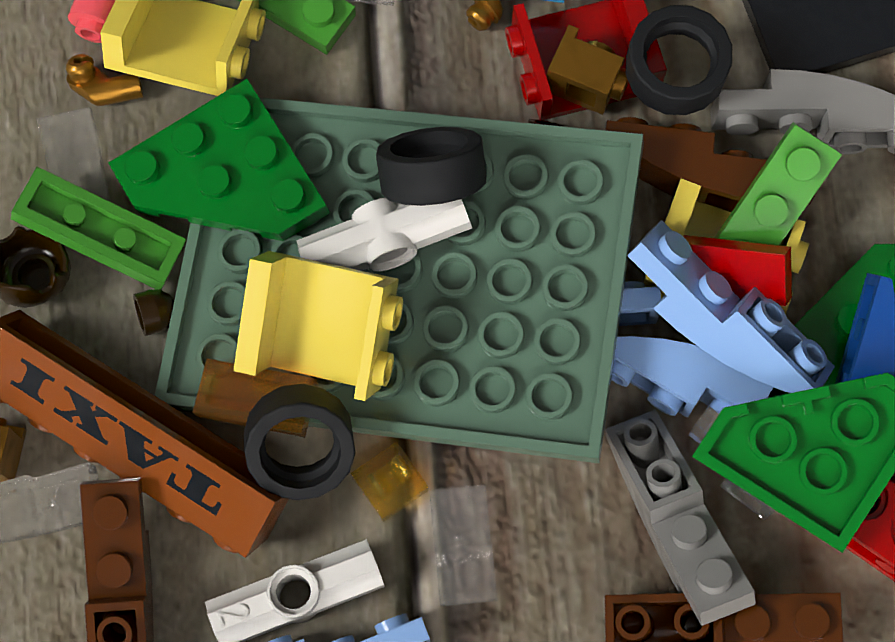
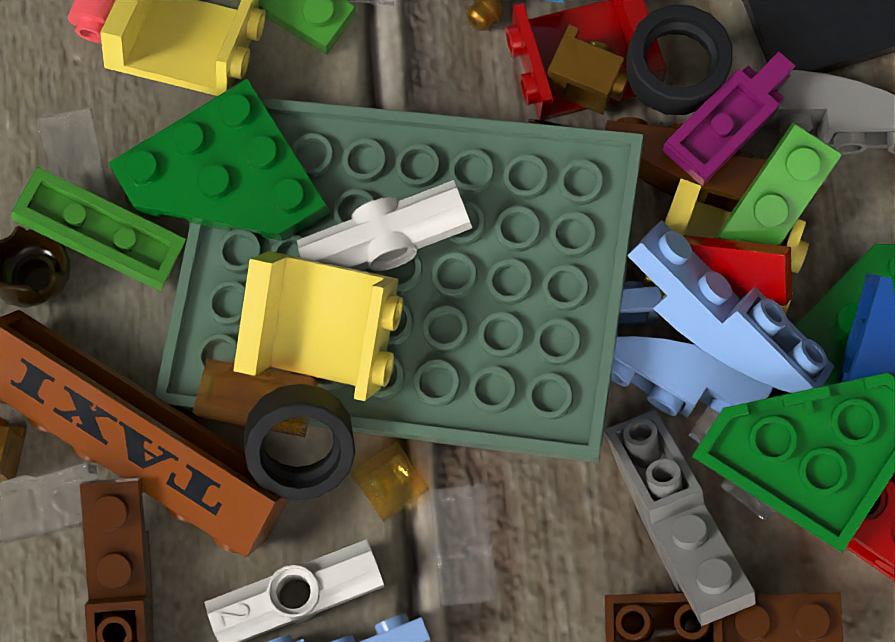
pearl gold arm [66,54,144,106] -> none
dark brown hinge [133,289,174,336] -> none
black tyre [376,127,486,206] -> none
none -> magenta hinge [662,52,795,187]

